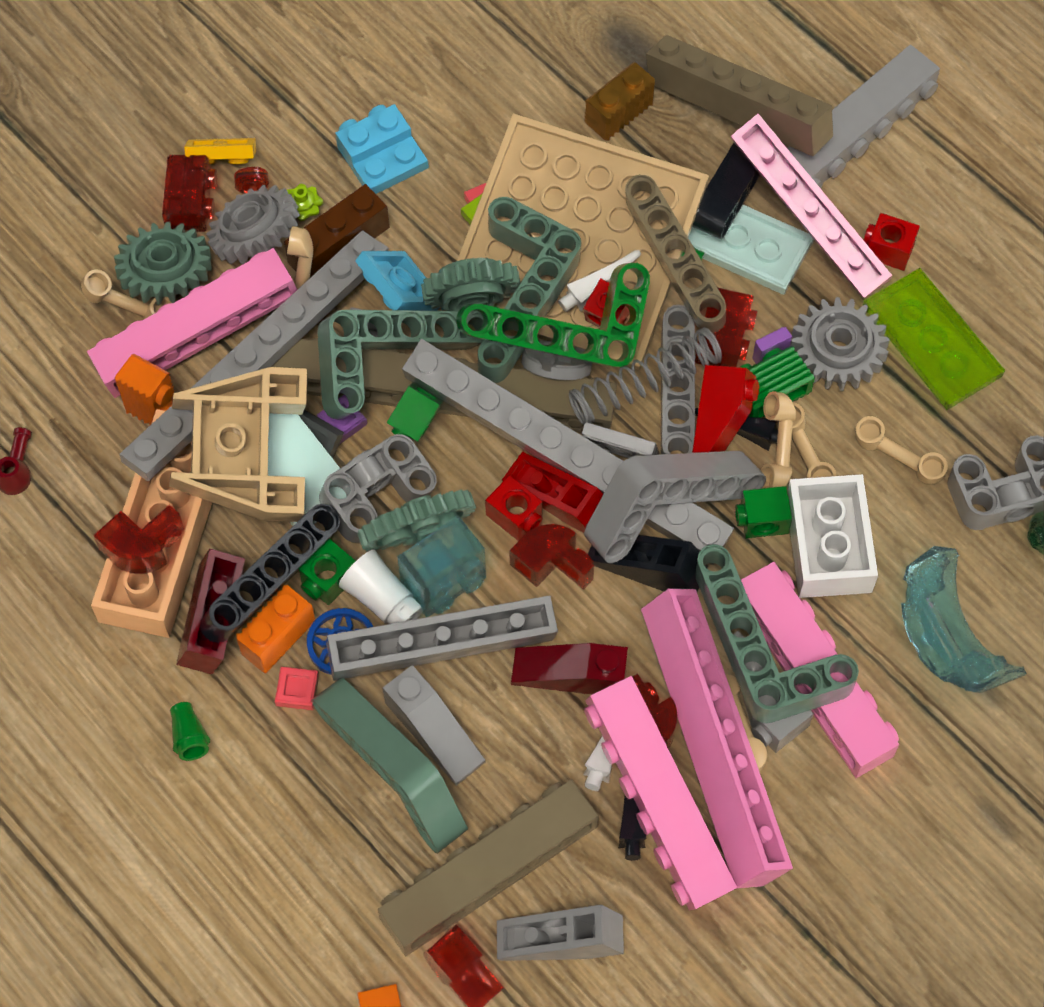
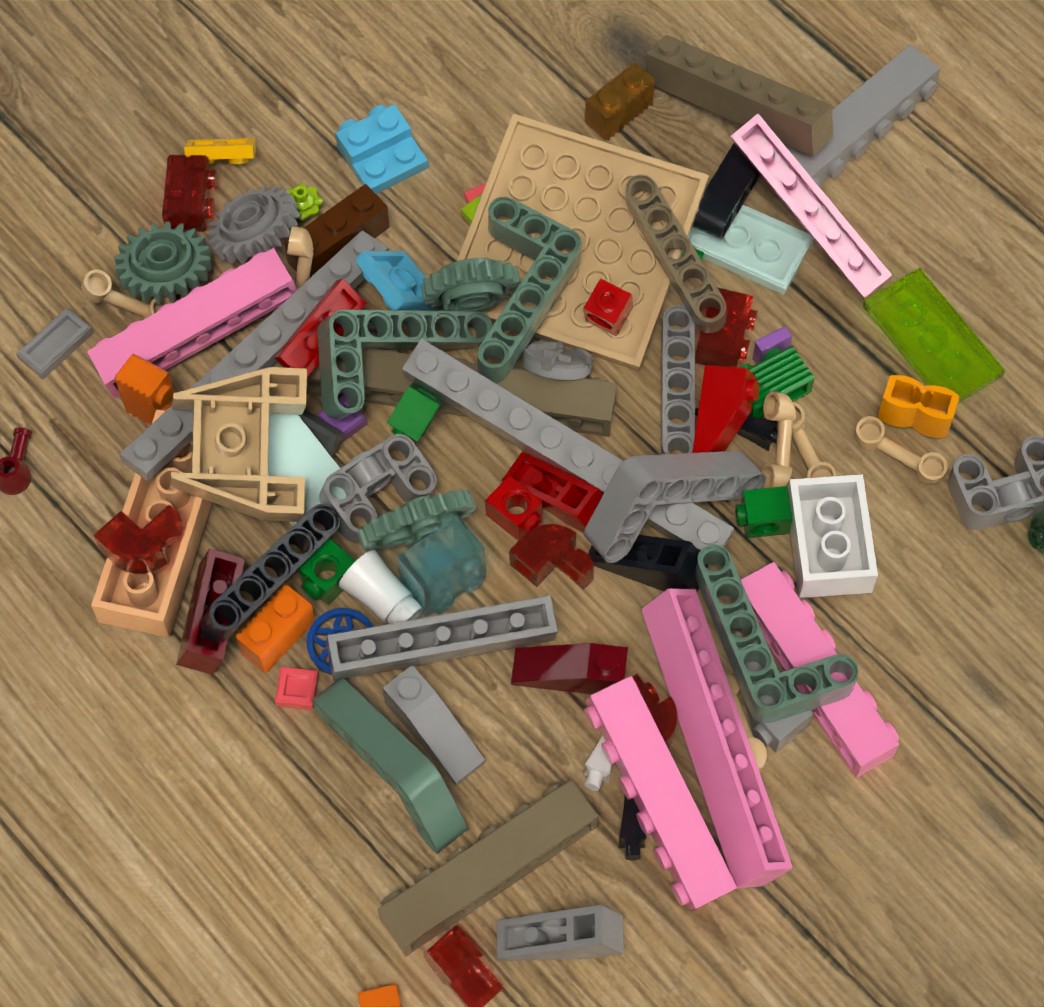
green cone [170,702,210,761] -> none
clear red tile [234,167,269,194] -> none
green beam [456,263,650,367] -> none
white piece [558,250,641,312] -> none
light grey piece [569,327,722,425] -> none
light grey tile [582,422,659,458] -> none
light grey gear [790,297,890,391] -> none
red brick [863,212,920,271] -> none
clear light blue windscreen [901,546,1027,693] -> none
none -> light grey tile [16,308,93,380]
none -> red plate [274,279,367,378]
none -> light orange brick [877,375,960,438]

